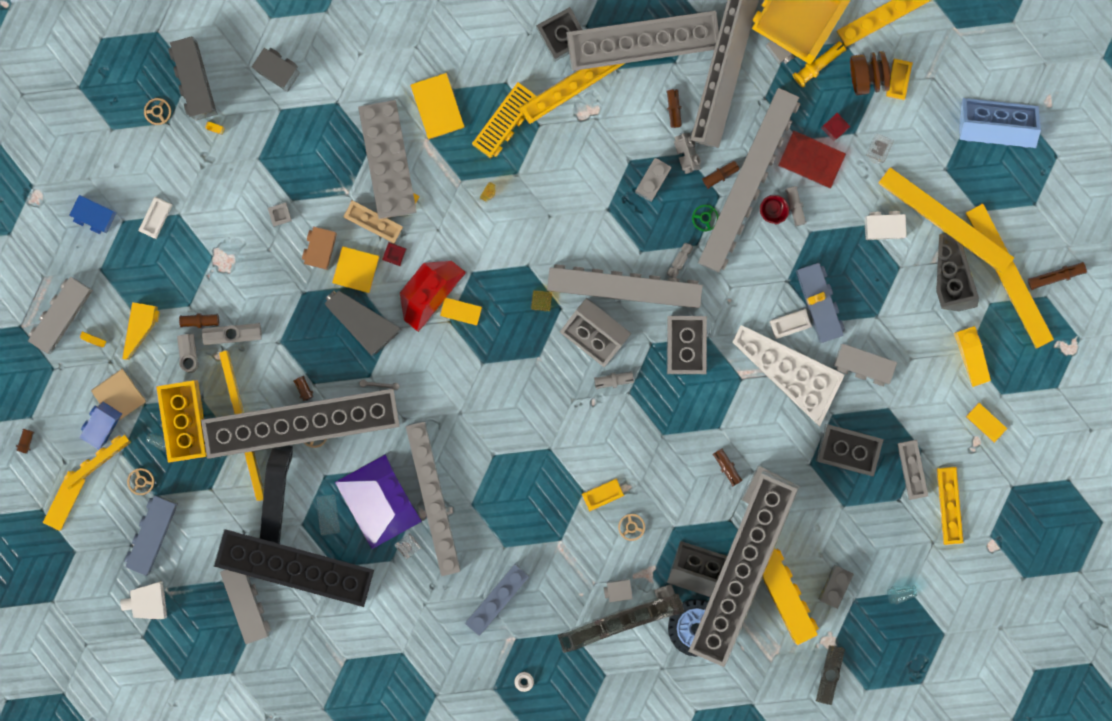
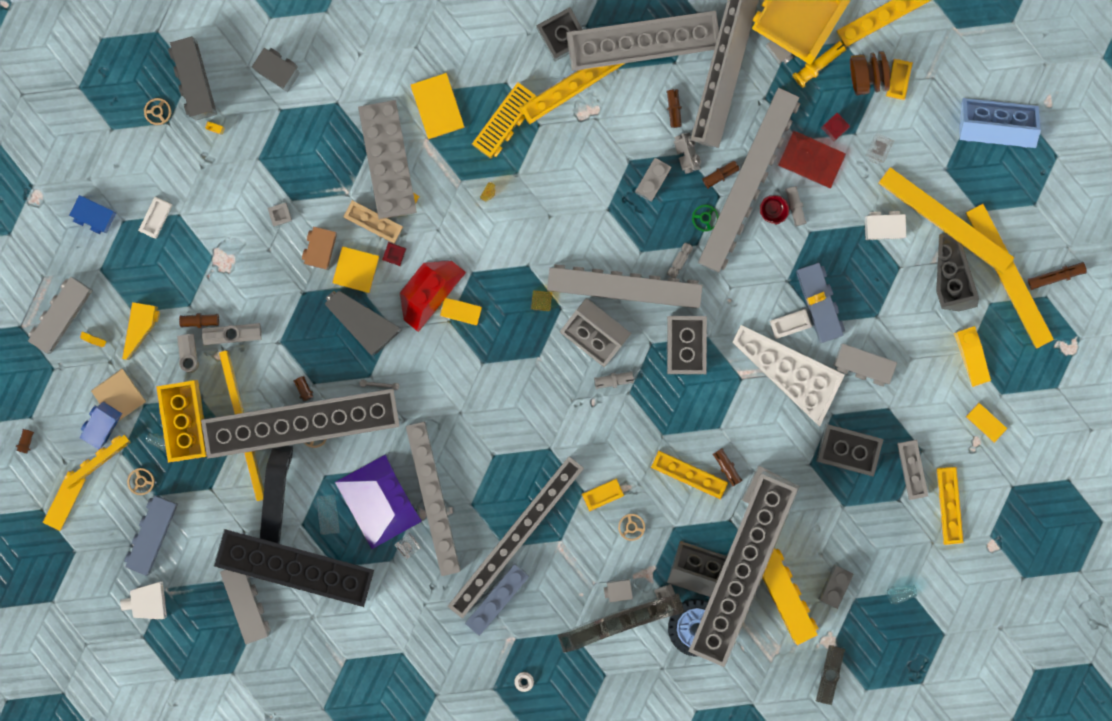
none -> light grey brick [447,456,584,619]
none -> yellow tile [651,450,728,500]

